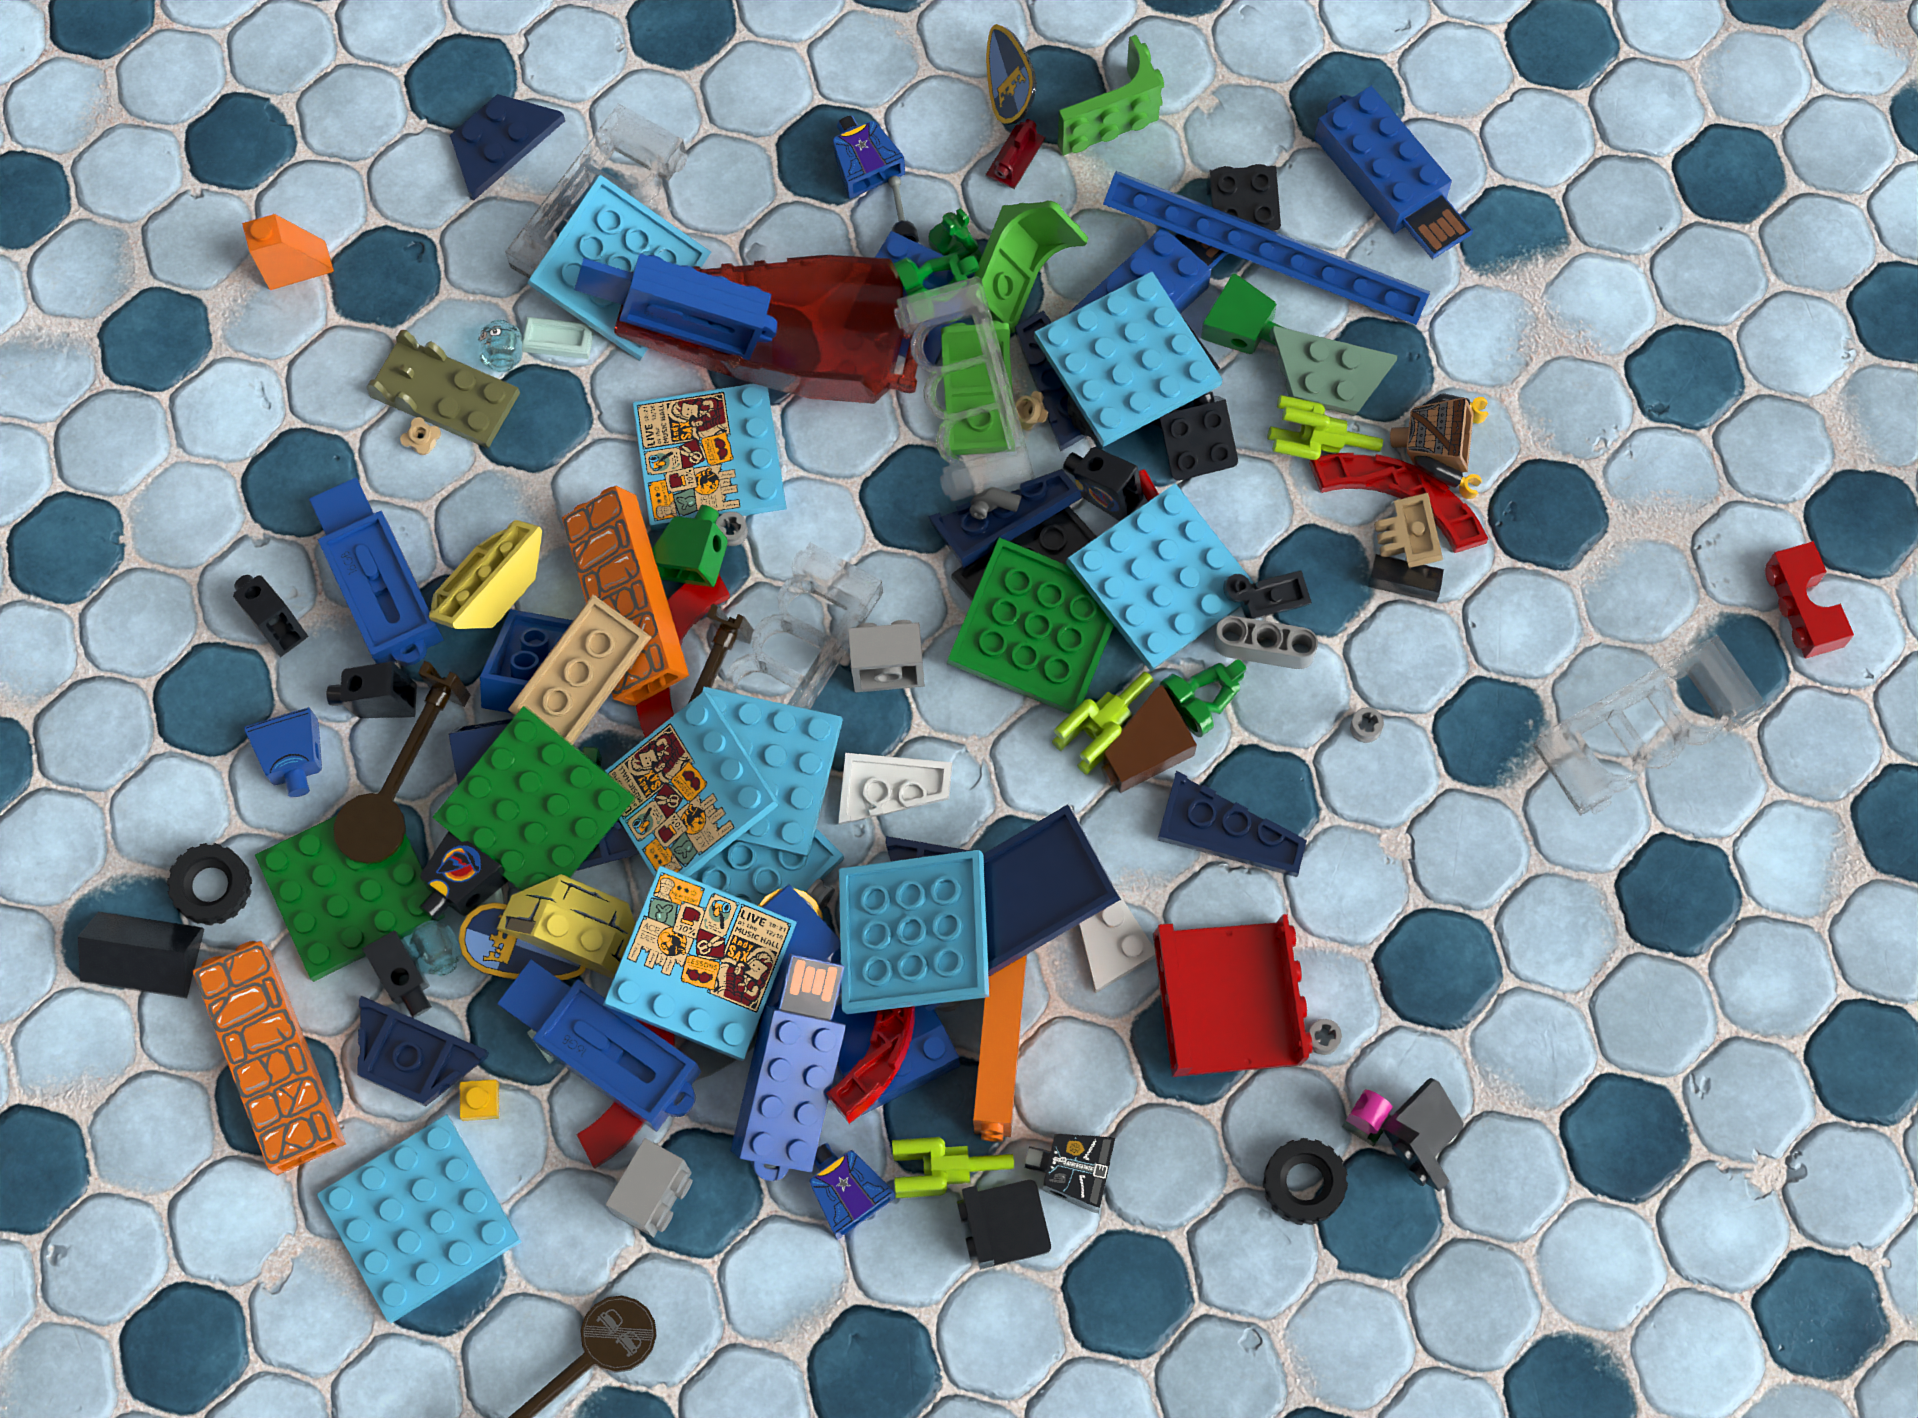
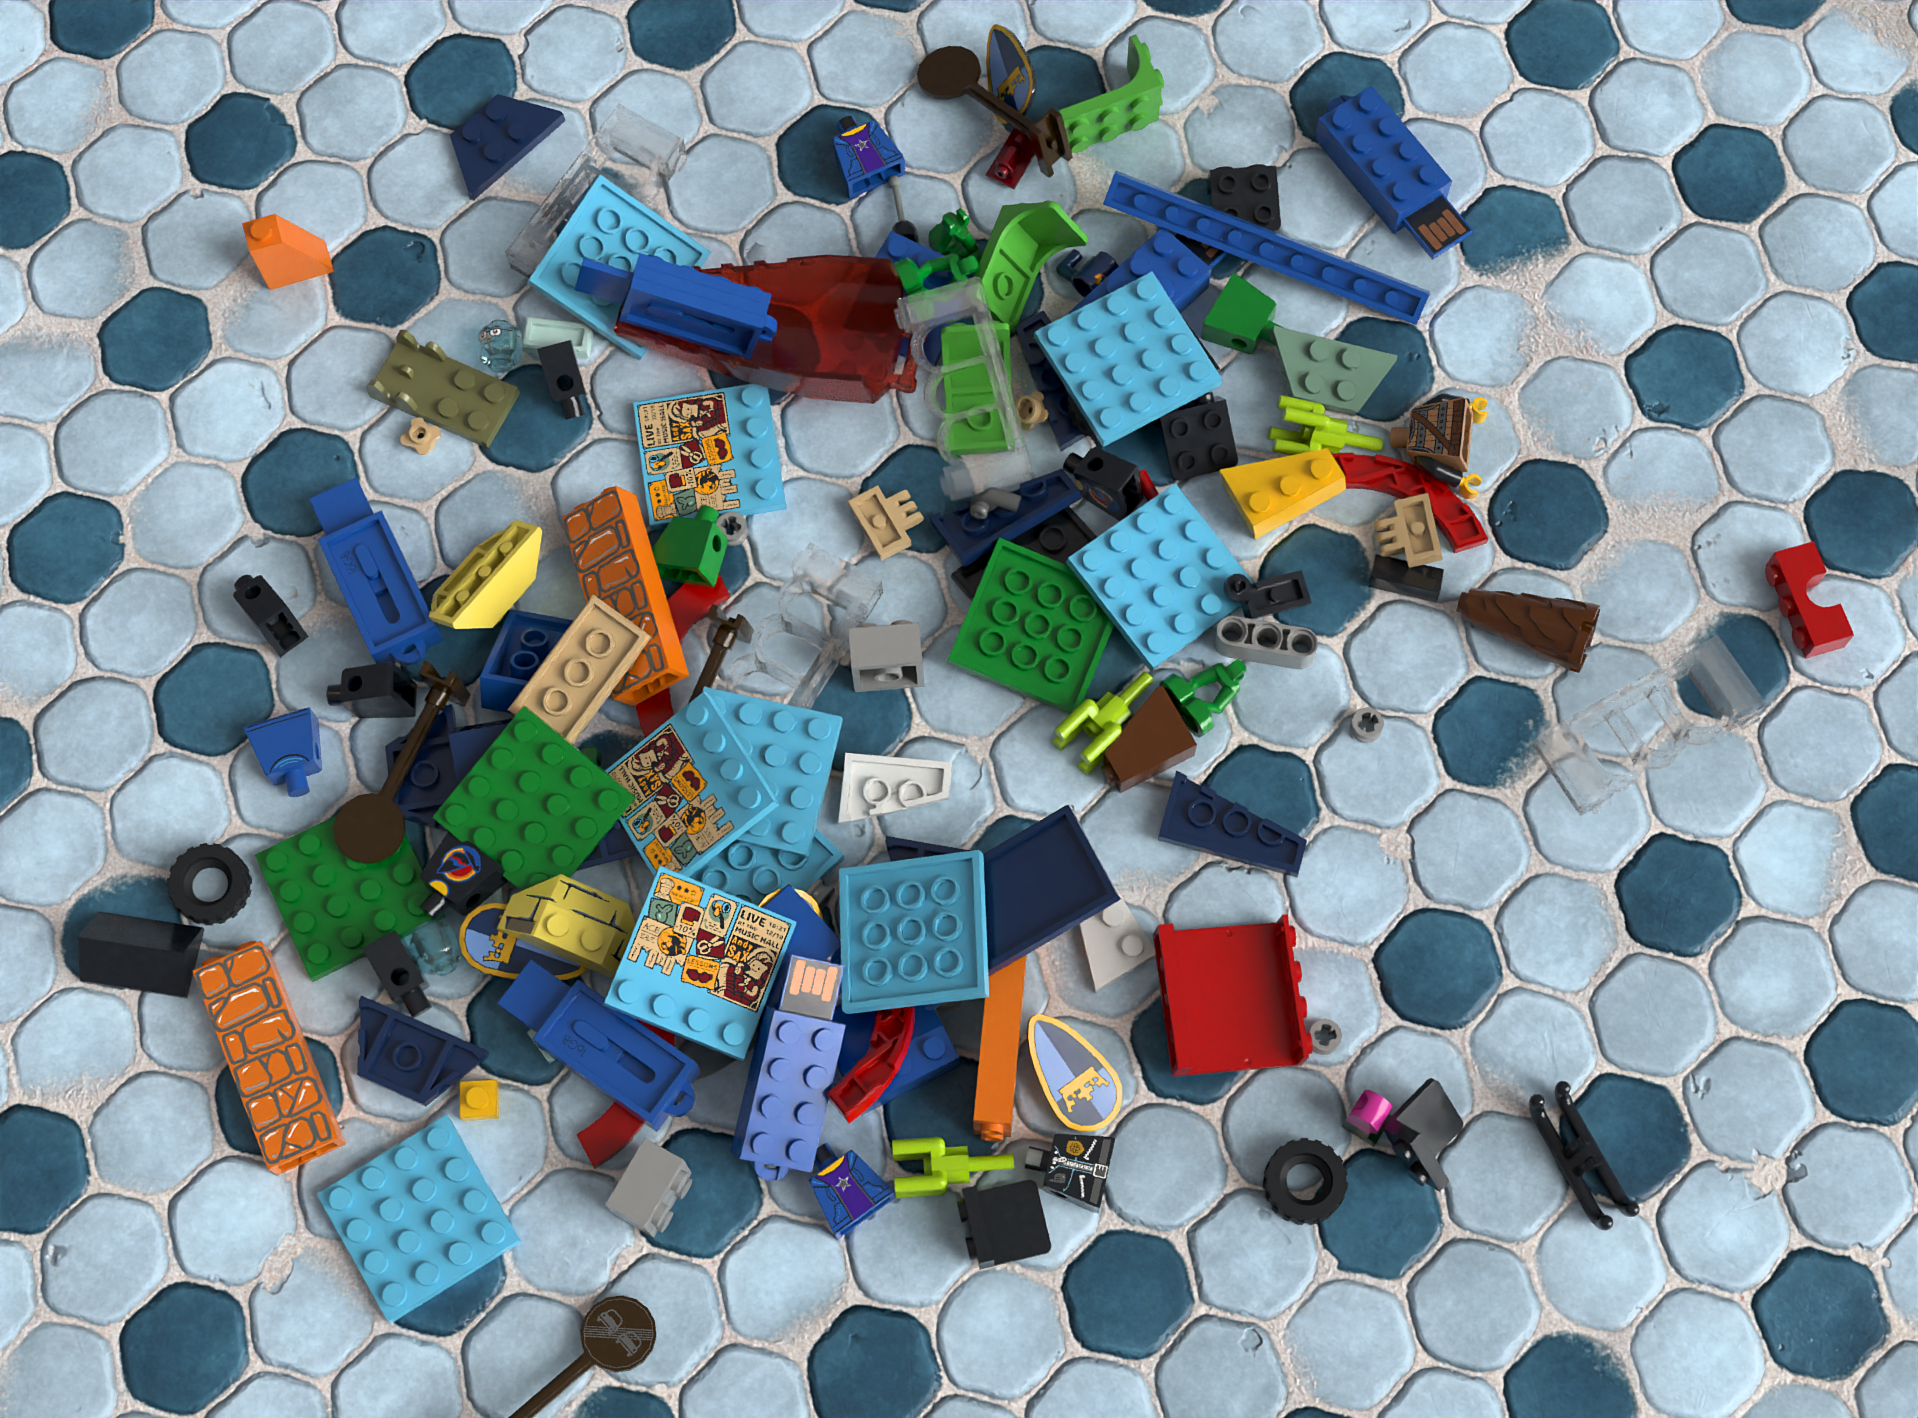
none -> dark blue wing [385,704,458,832]
none -> black torso [537,340,586,420]
none -> tan hinge [848,485,924,561]
none -> dark brown piece [917,46,1073,178]
none -> shield [1027,1014,1122,1132]
none -> dark blue piece [1056,249,1119,298]
none -> yellow wedge [1220,448,1346,540]
none -> reddish brown cone [1456,588,1600,673]
none -> black piece [1529,1081,1640,1231]

